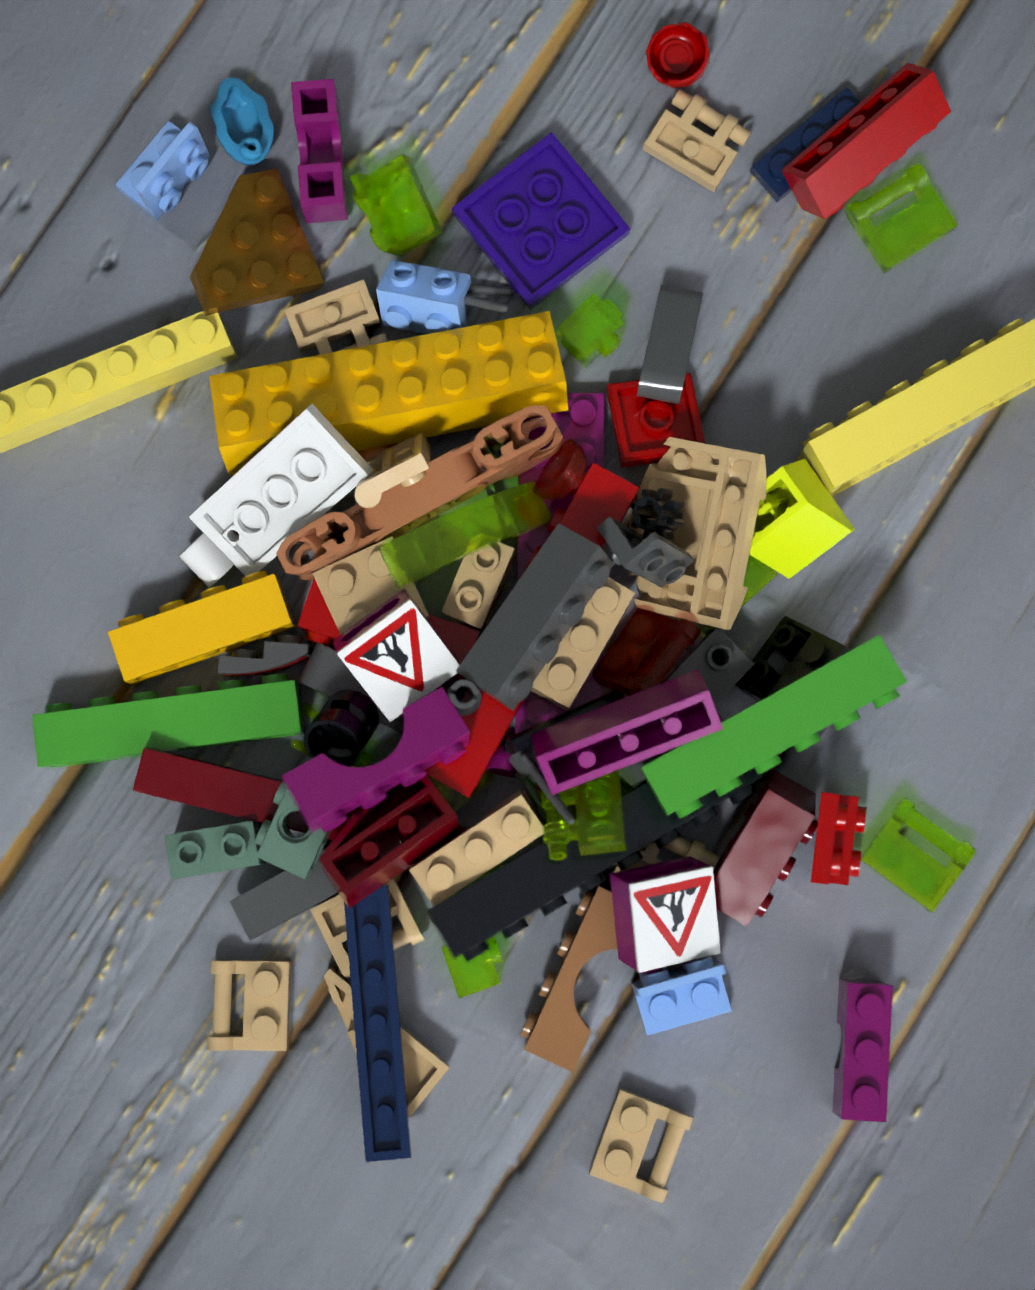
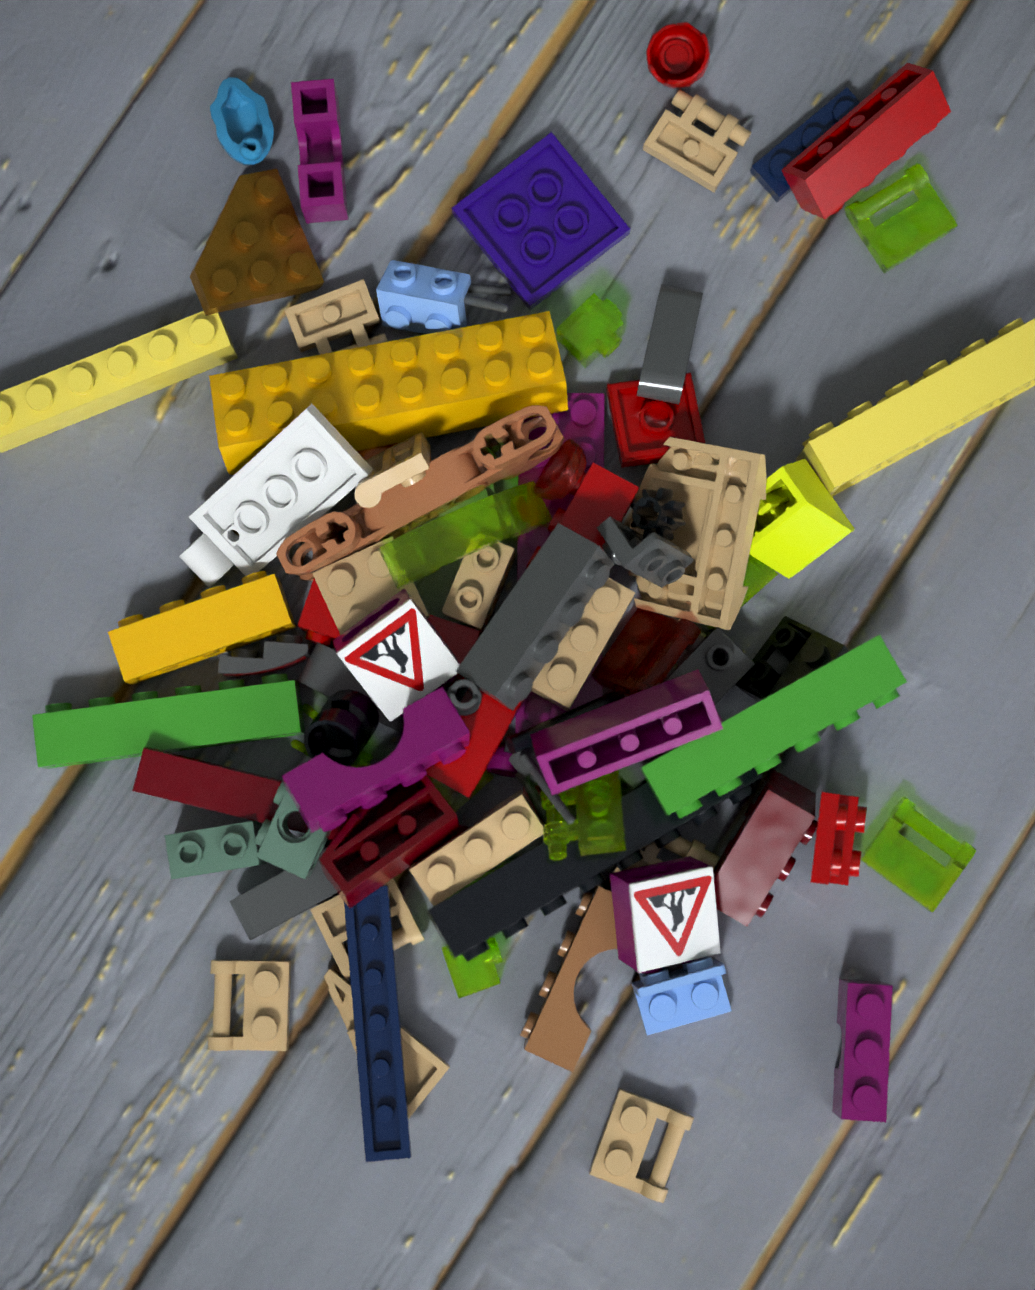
light blue bracket [115,120,210,220] -> none
clear neon green bracket [350,154,443,256] -> none

